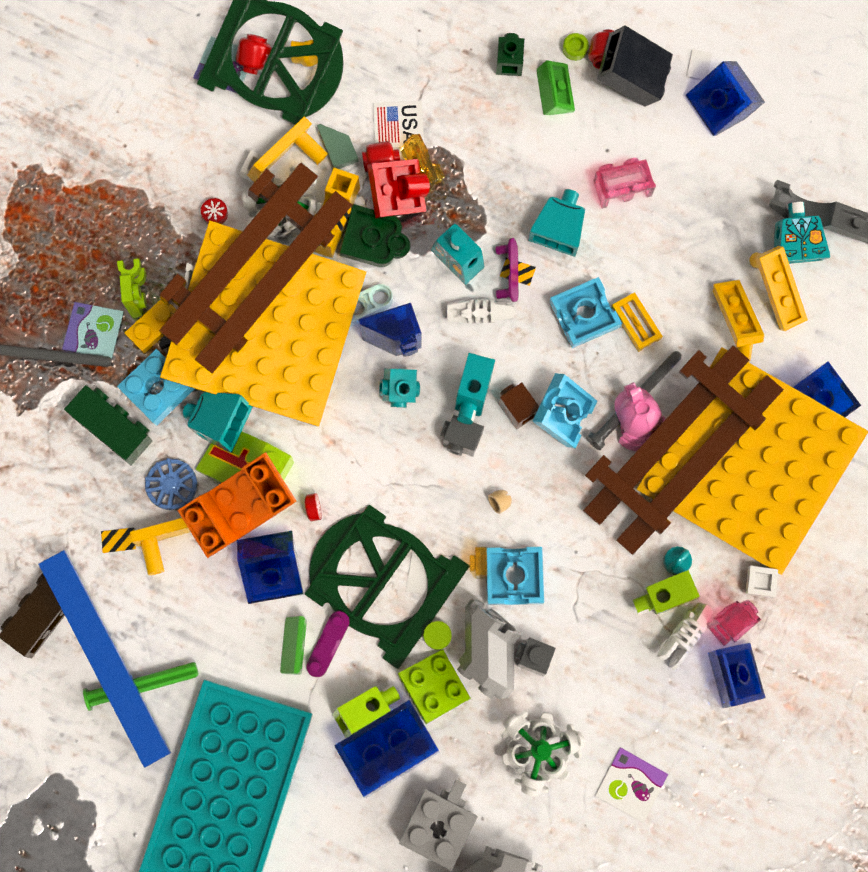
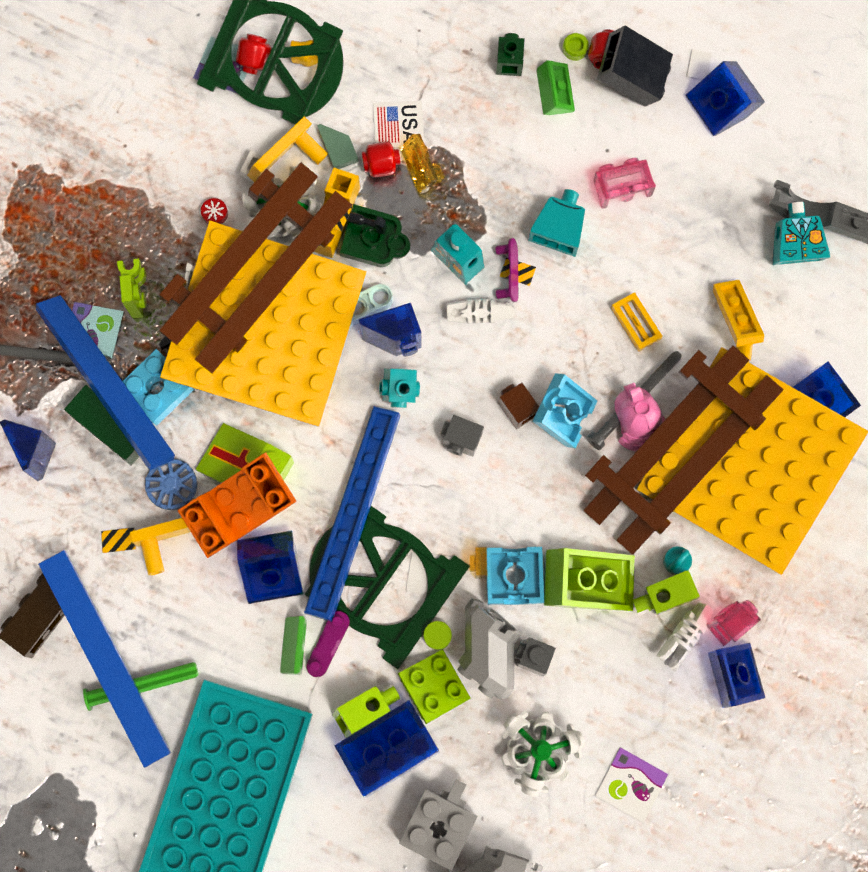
yellow plate [124,300,177,354] -> none
teal torso [183,392,253,453] -> none
red tile [305,493,322,522] -> none
plate [367,159,430,218] -> none
teal torso [455,353,495,424] -> none
tan hinge [488,489,512,514] -> none
medium azure brick [549,277,622,348] -> none
white plate [745,566,778,598] -> none
yellow piece [749,246,808,331] -> none
none -> clear blue slope [0,419,56,481]
none -> blue tile [36,295,175,471]
none -> blue tile [304,406,401,622]
none -> black piece [346,212,387,235]
none -> lime slope [544,548,635,611]

